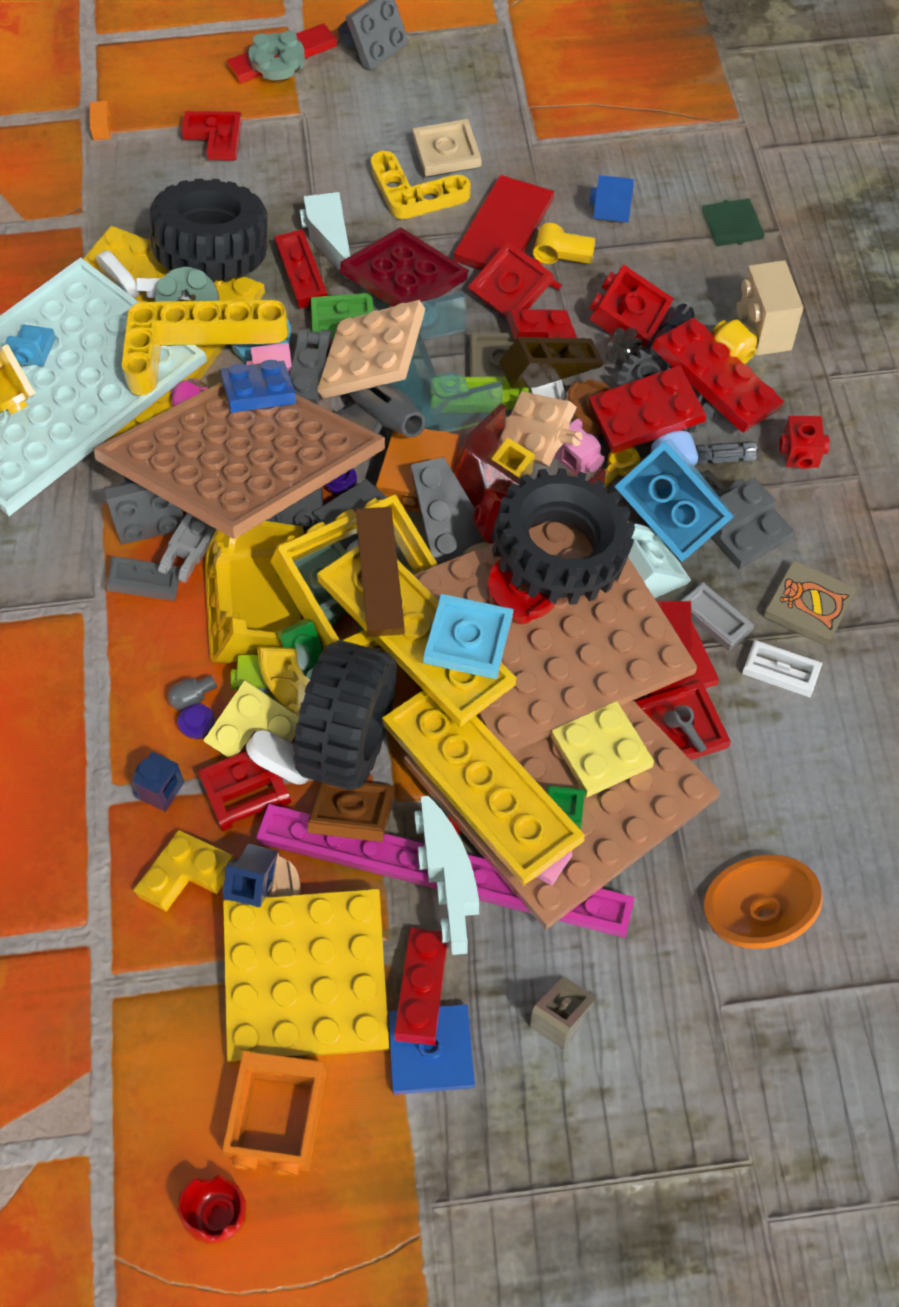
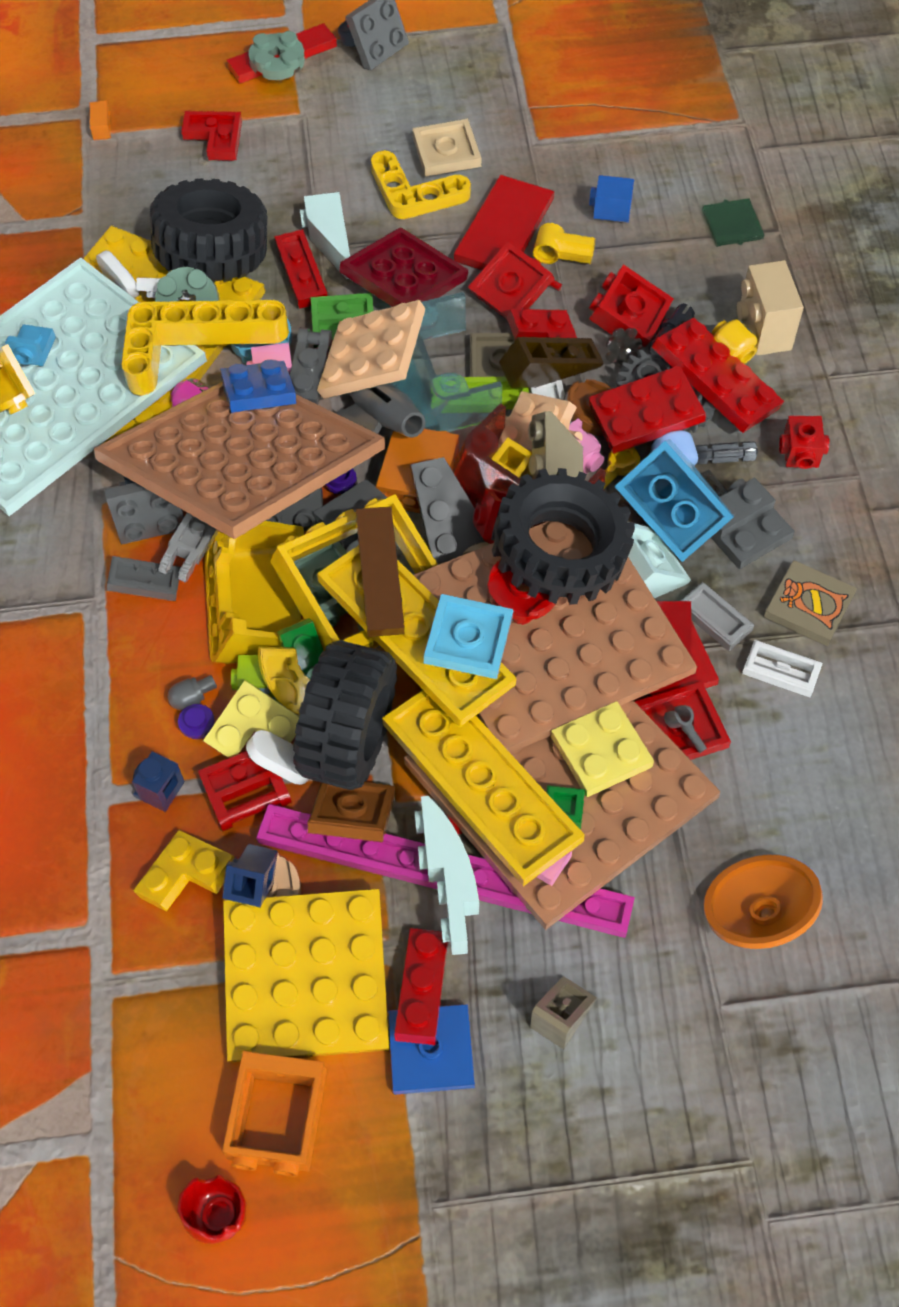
none -> dark tan slope [528,411,583,479]

